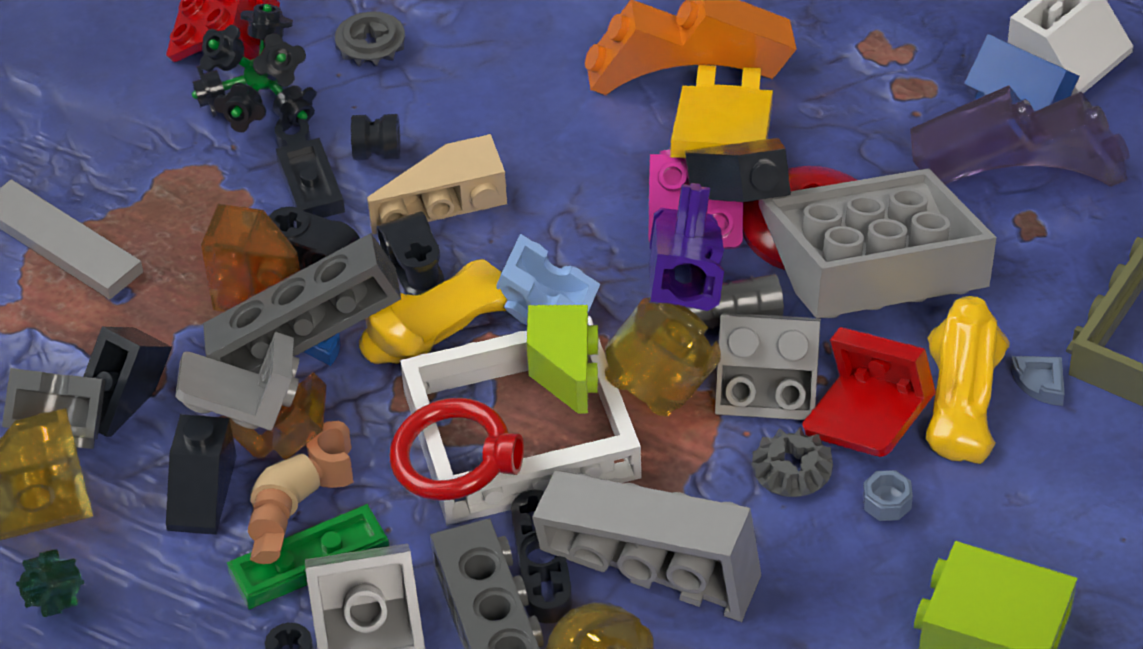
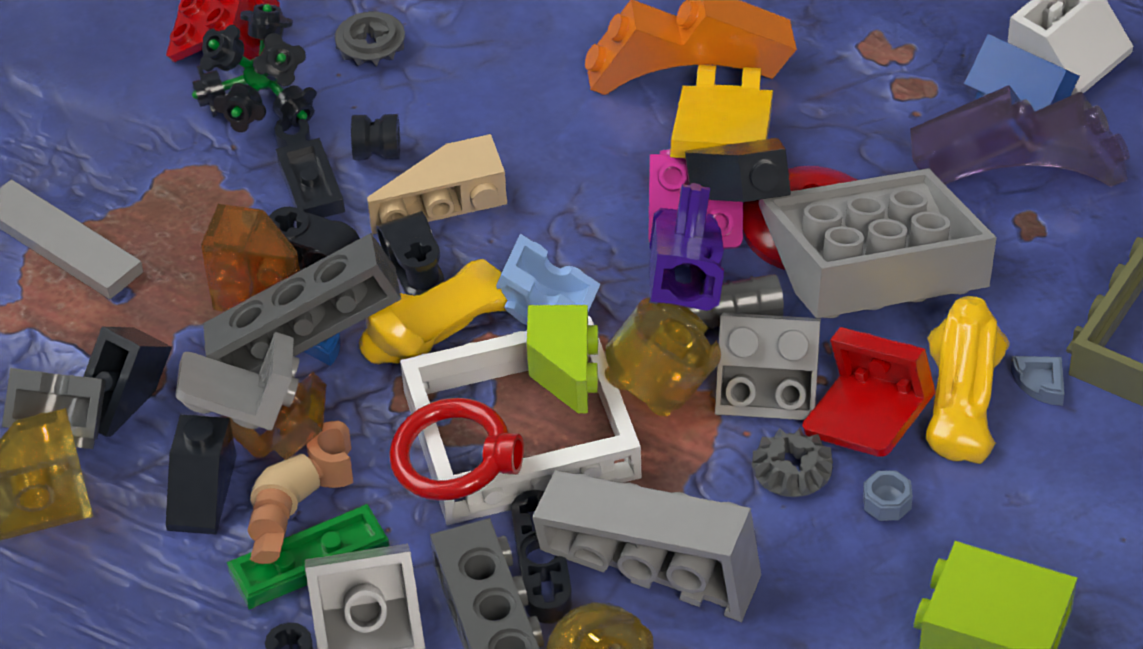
clear green gear [16,549,84,617] -> none

